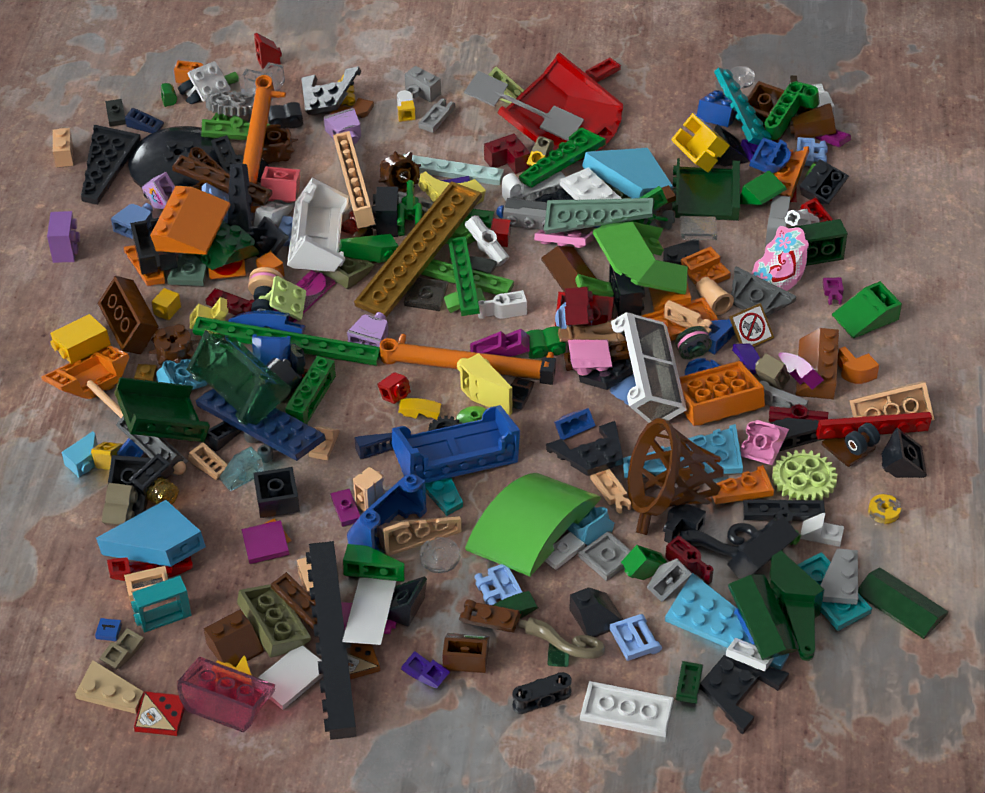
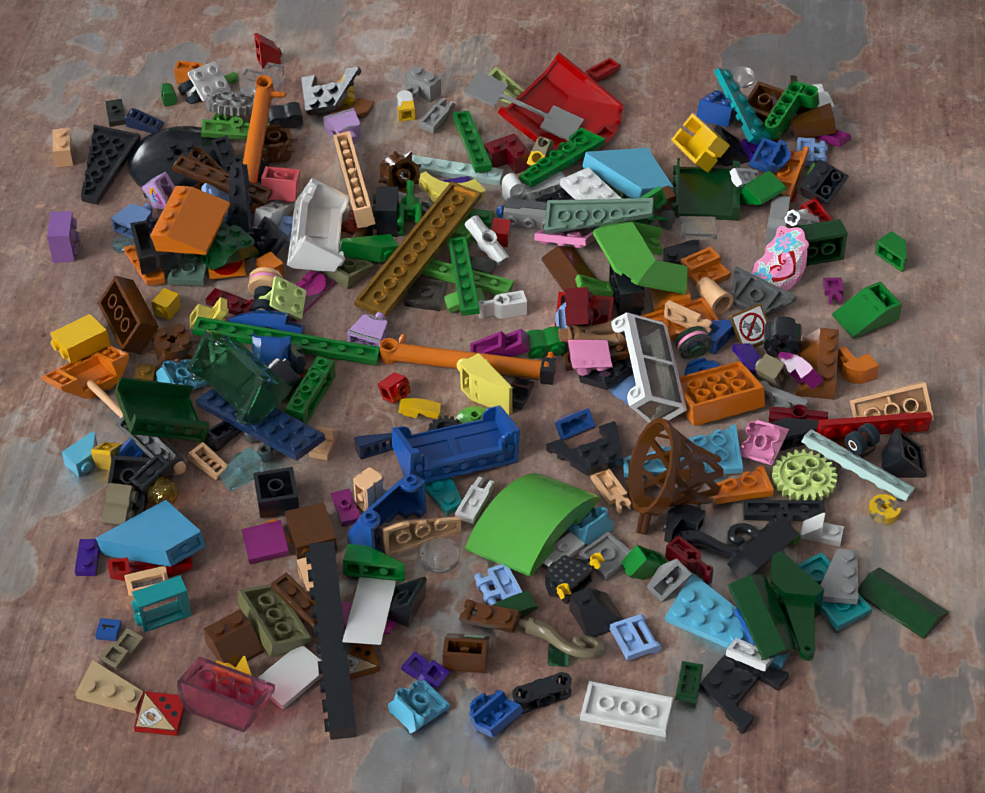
none -> dark purple plate [75,539,100,576]
none -> clear light blue tile [112,236,131,253]
none -> reddish brown brick [285,502,337,559]
none -> medium azure slope [388,680,450,733]
none -> green plate [453,111,492,173]
none -> white hinge [455,477,495,524]
none -> blue slope [469,690,524,738]
none -> black torso [541,552,605,605]
none -> white hinge [729,168,759,187]
none -> black brick [764,316,802,357]
none -> light aqua plate [801,429,915,501]
none -> green slope [875,231,907,272]

